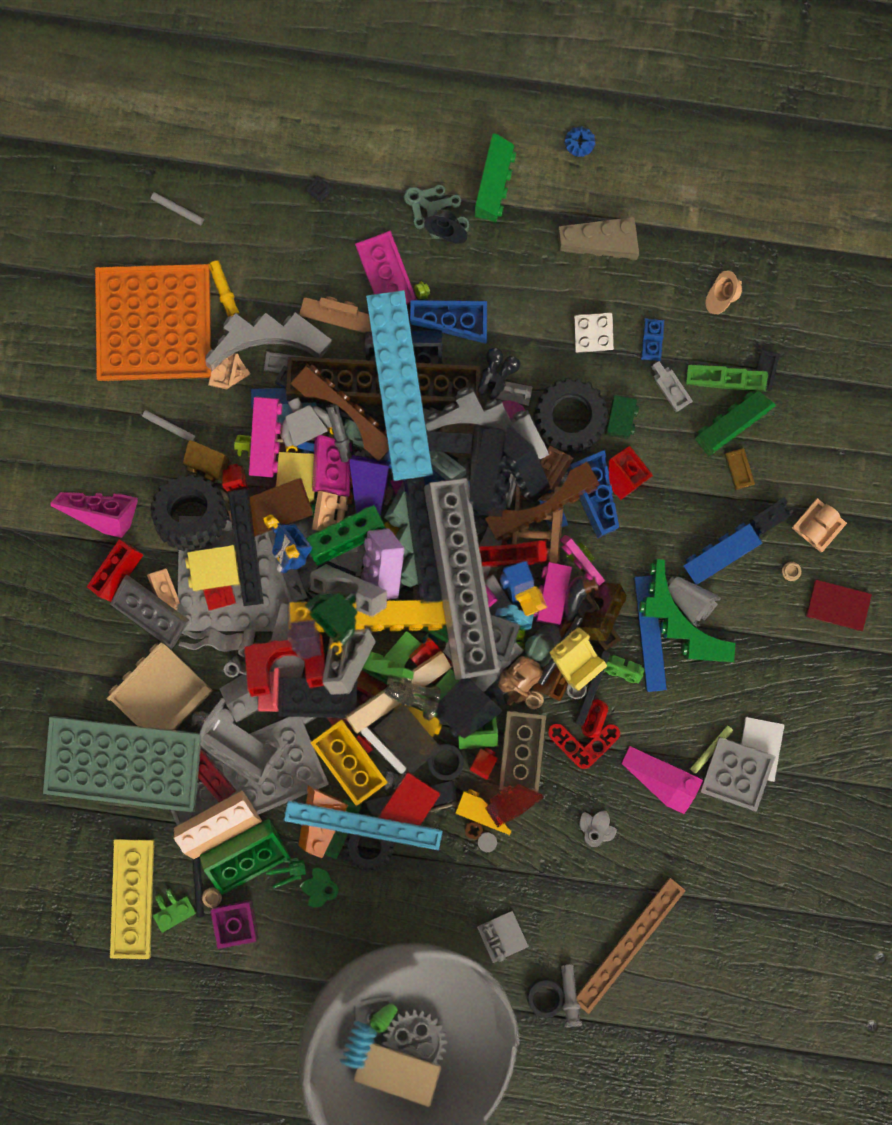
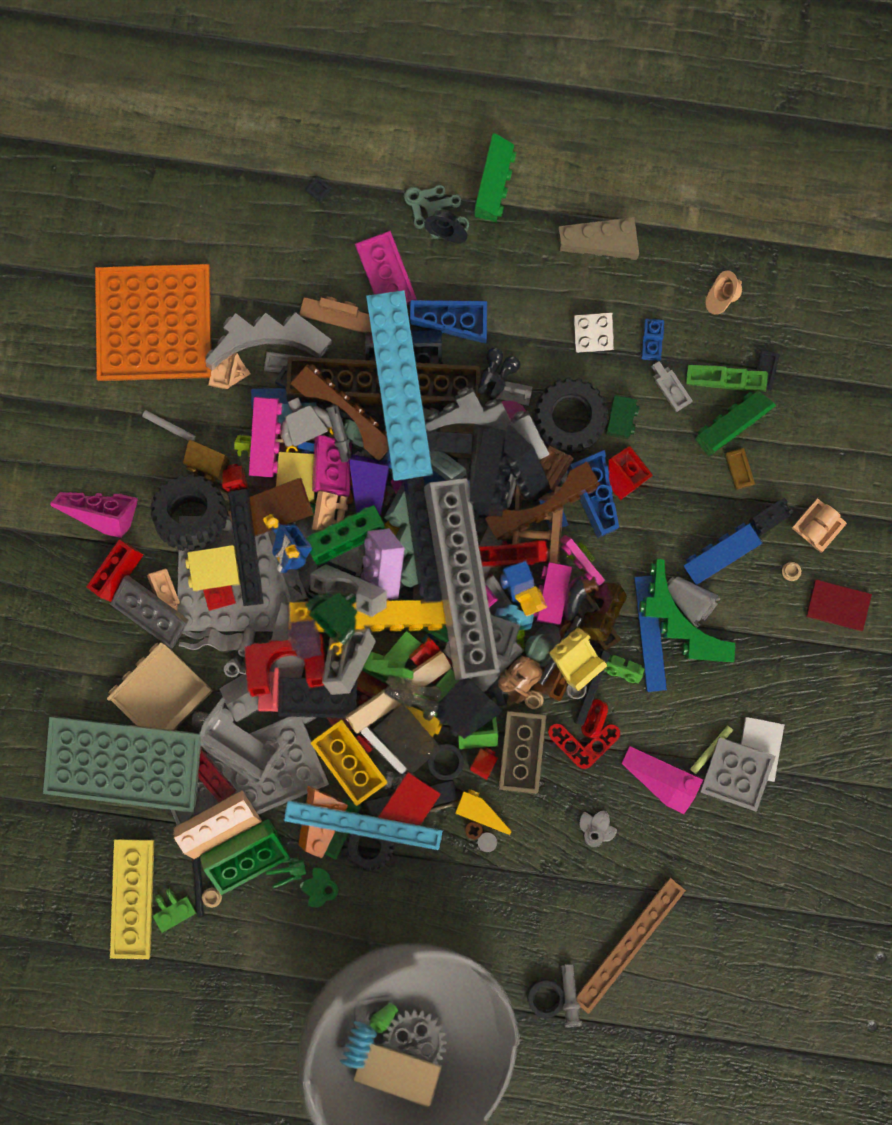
light grey bar [151,192,204,225] -> none
yellow pin [209,261,239,317] -> none
magenta brick [211,899,259,949] -> none
lime plate [414,281,430,300] -> none
light grey hinge [477,911,529,963] -> none
clear red slope [485,785,544,828] -> none
blue gear [565,126,595,157] -> none

